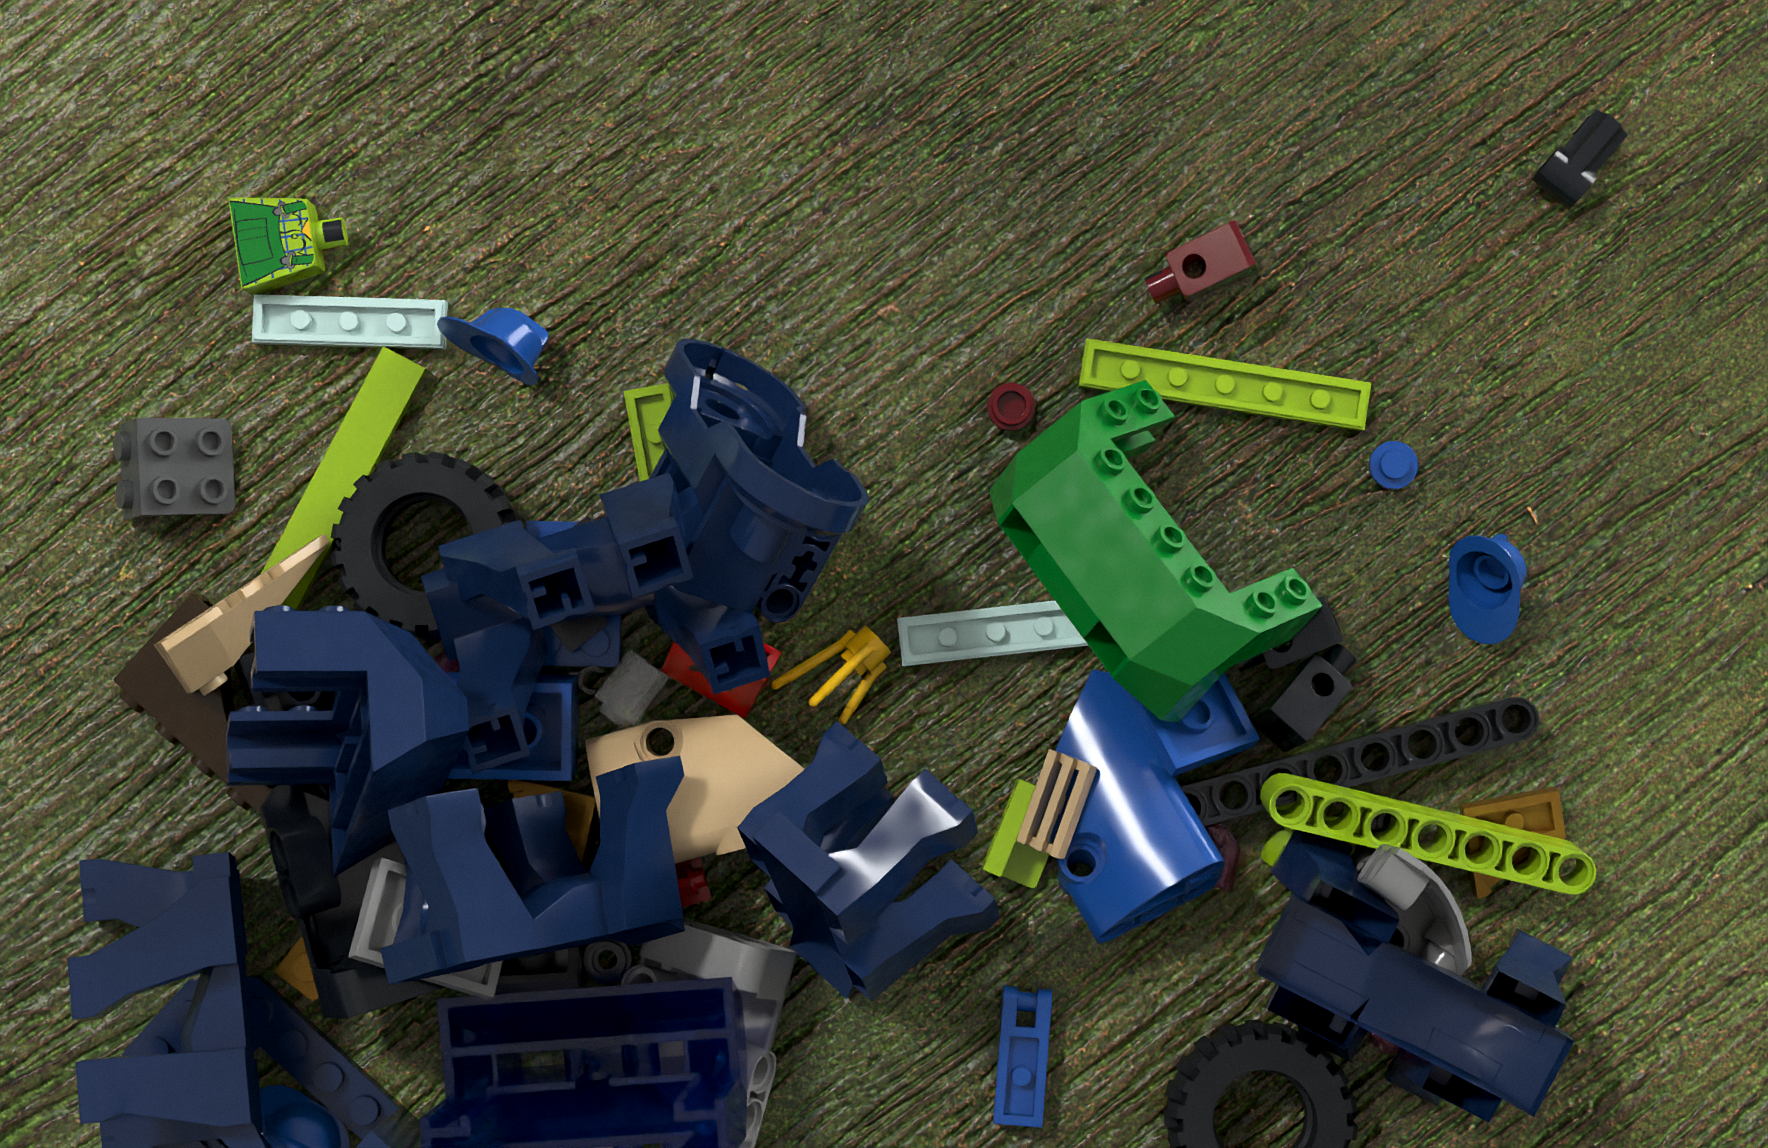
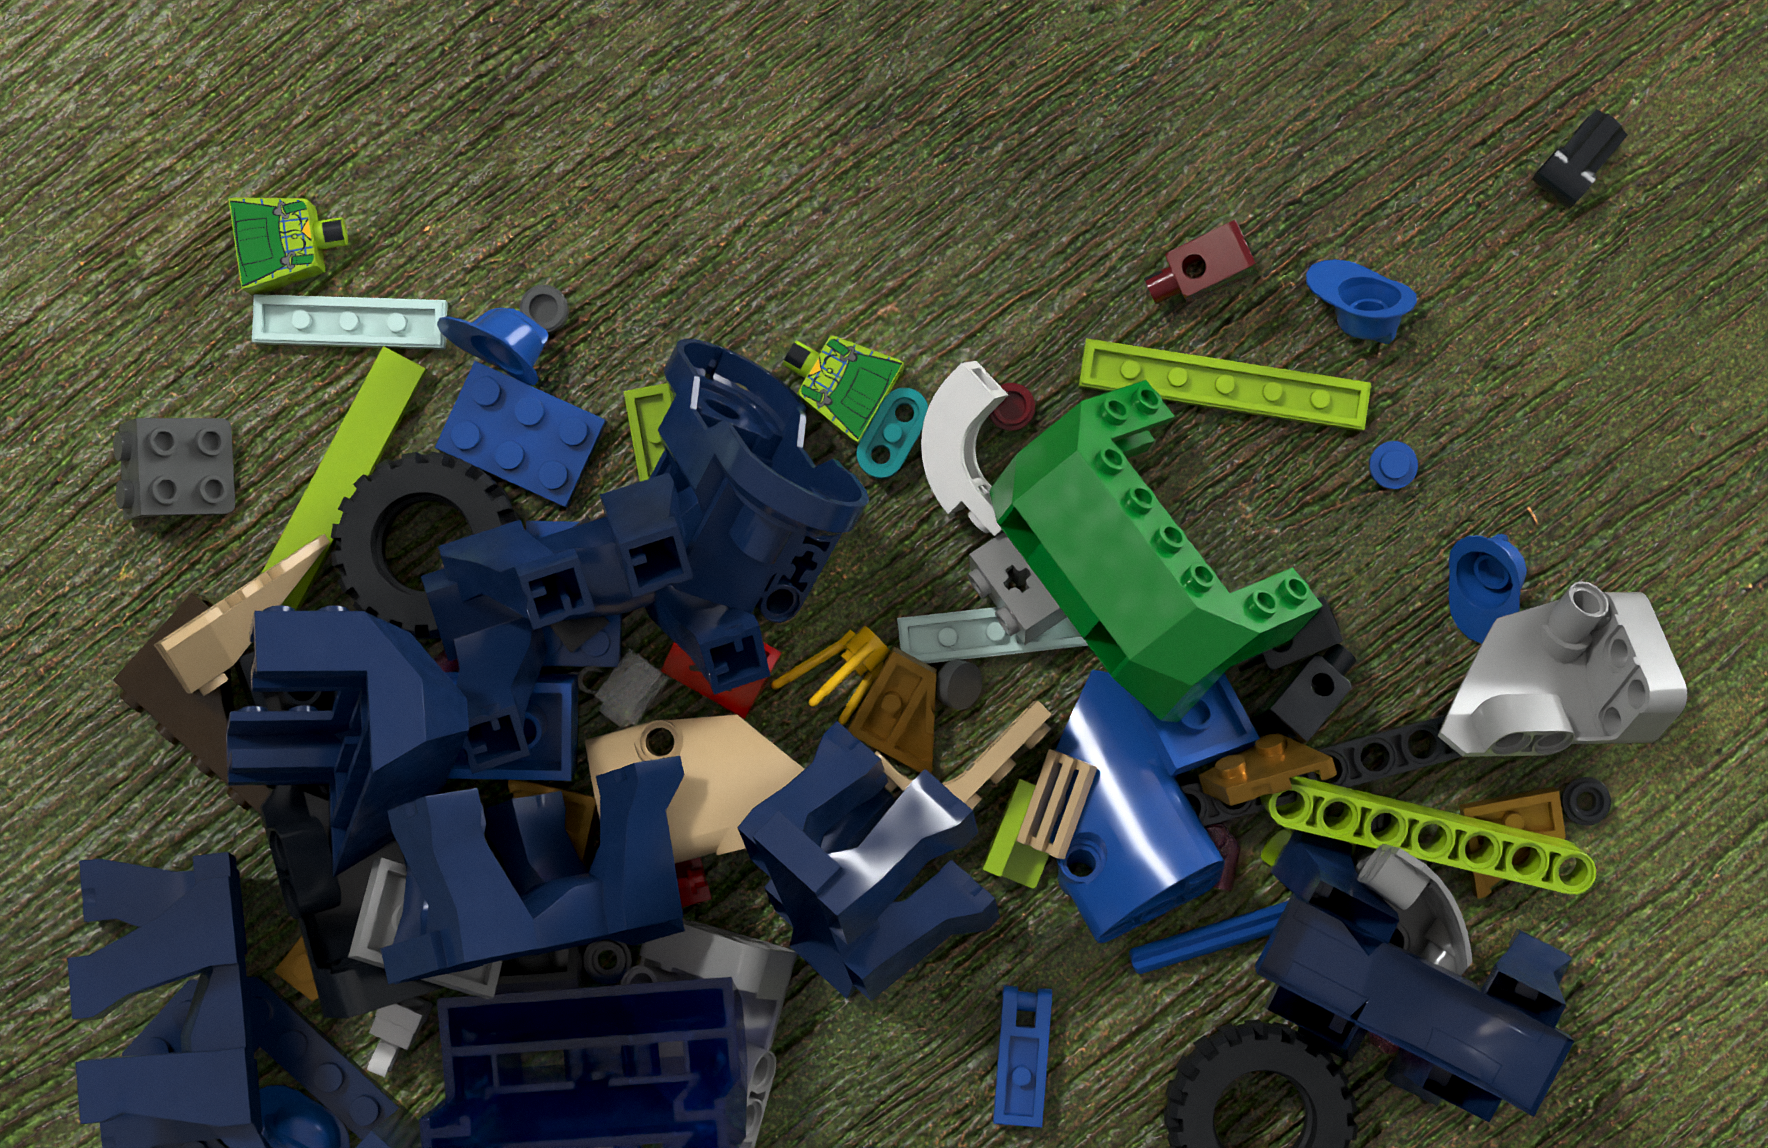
none -> white piece [367,997,433,1078]
none -> blue plate [435,361,607,508]
none -> dark grey tile [520,285,569,334]
none -> torso [782,335,904,446]
none -> pearl gold wing [848,647,937,773]
none -> teal plate [857,388,928,479]
none -> tan bracket [875,700,1052,809]
none -> white arch [921,361,1008,536]
none -> dark grey tile [936,659,982,710]
none -> light grey brick [967,532,1067,645]
none -> blue axle [1129,901,1288,974]
none -> pearl gold wing [1199,733,1337,806]
none -> blue piece [1306,259,1417,344]
none -> light grey panel [1438,581,1687,757]
none -> black plate [1561,777,1611,826]

